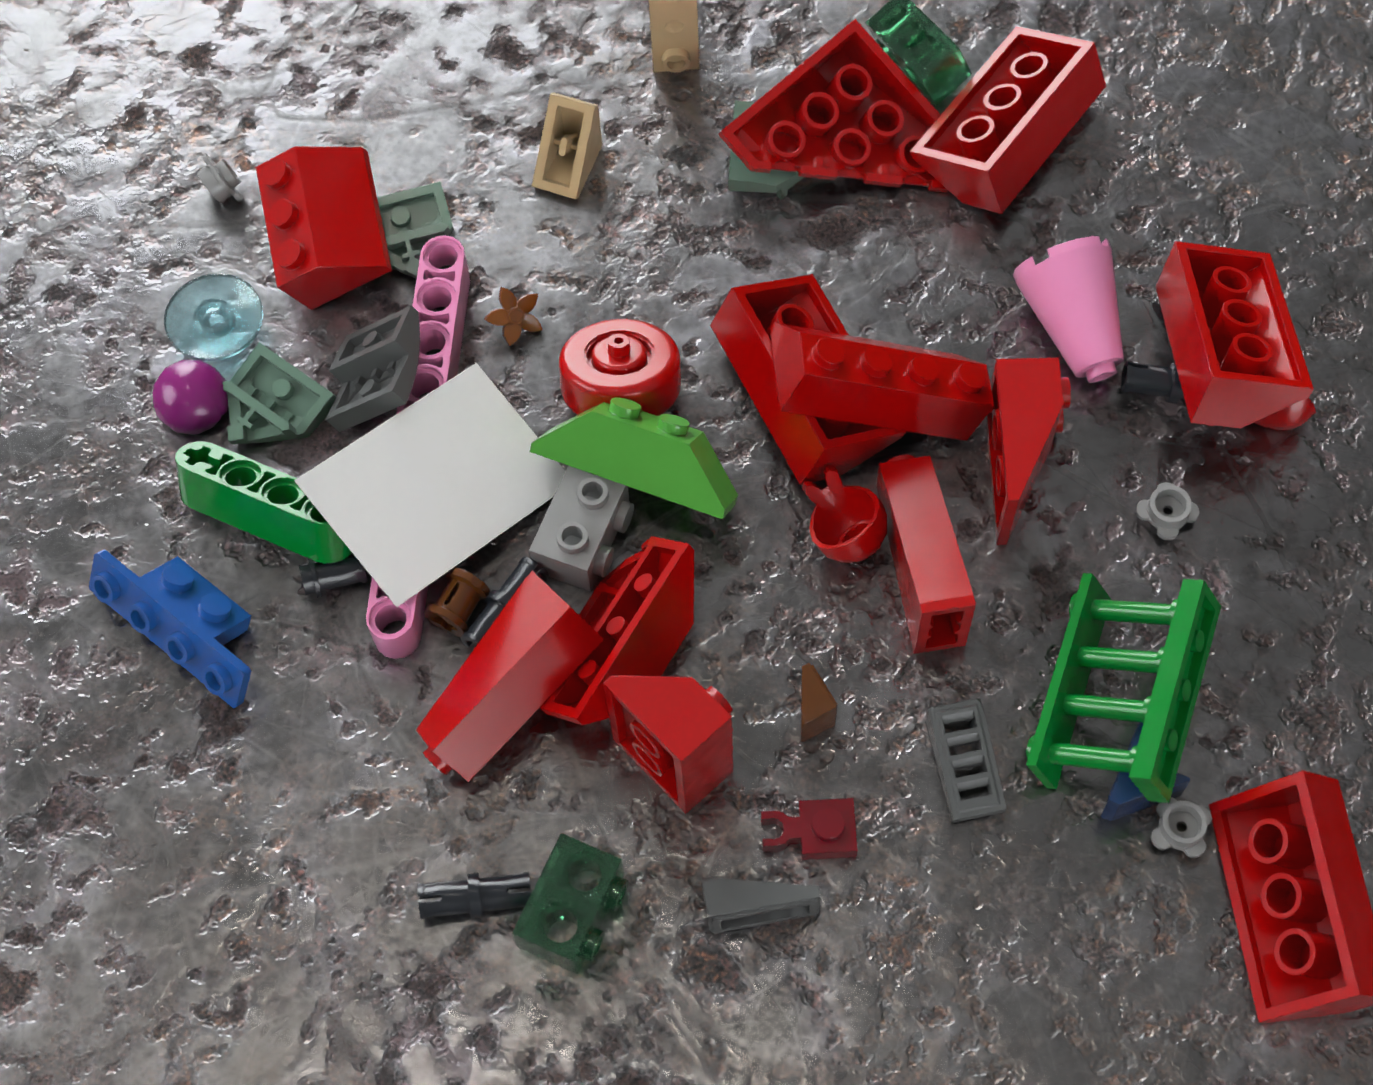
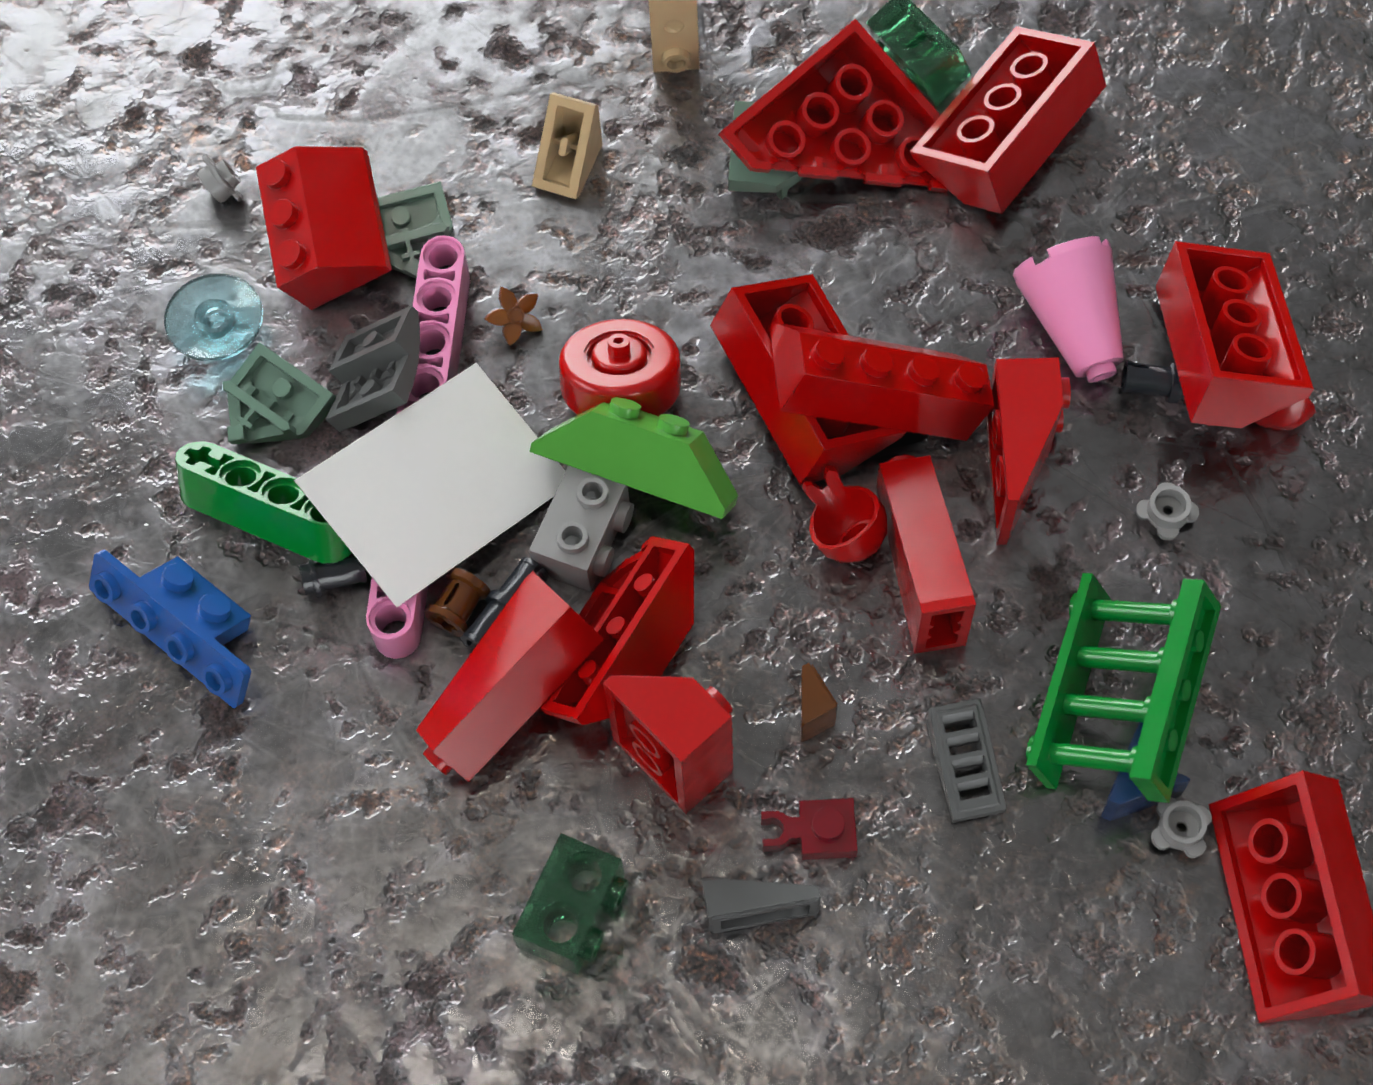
magenta hair [153,360,229,435] -> none
black pin [417,871,532,919] -> none

